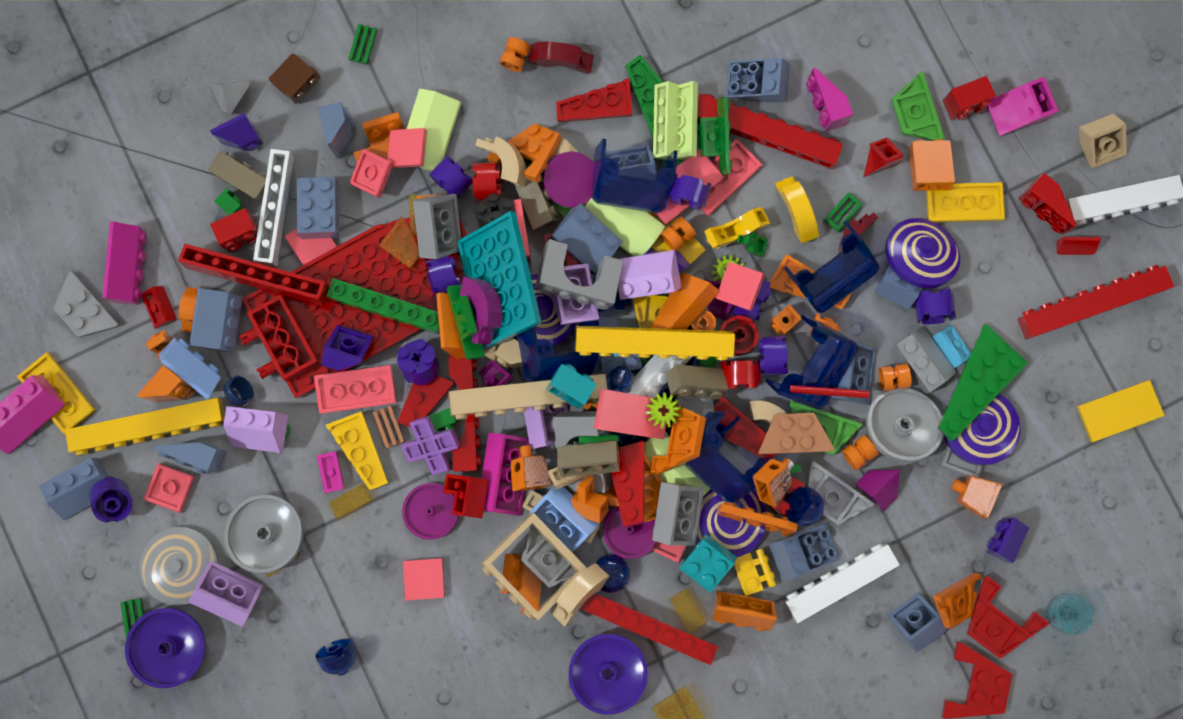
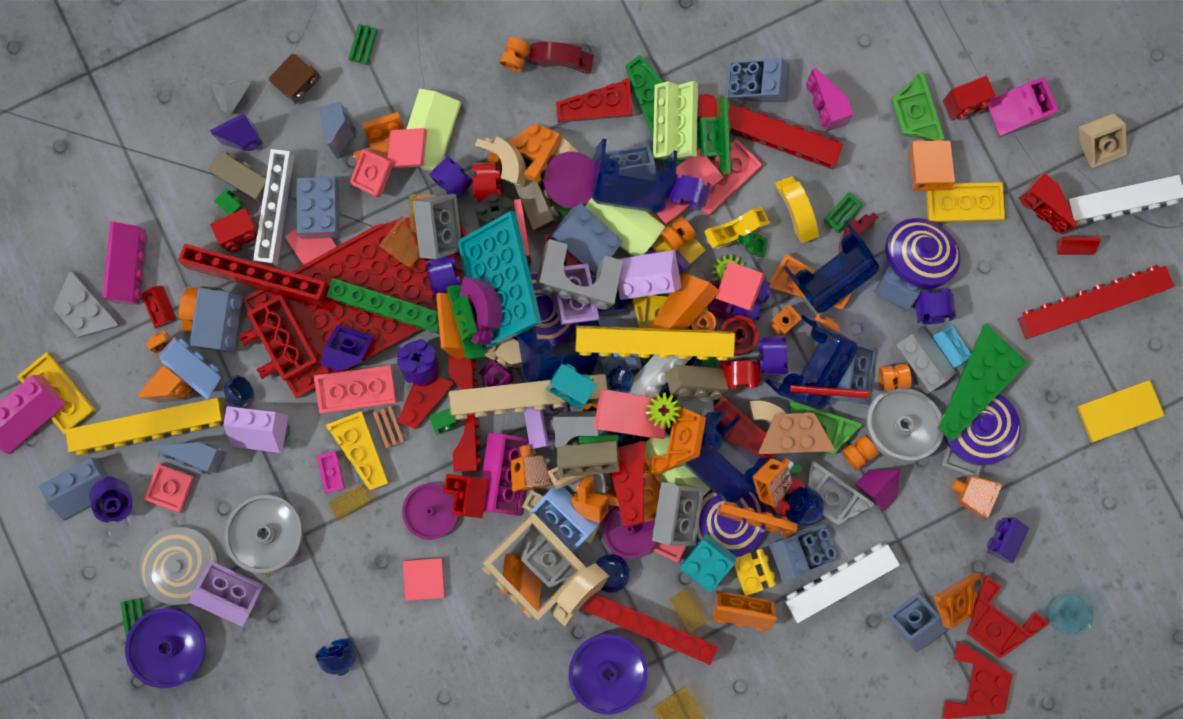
medium lavender plate [401,416,461,475] -> none
red slope [863,137,903,178] -> none

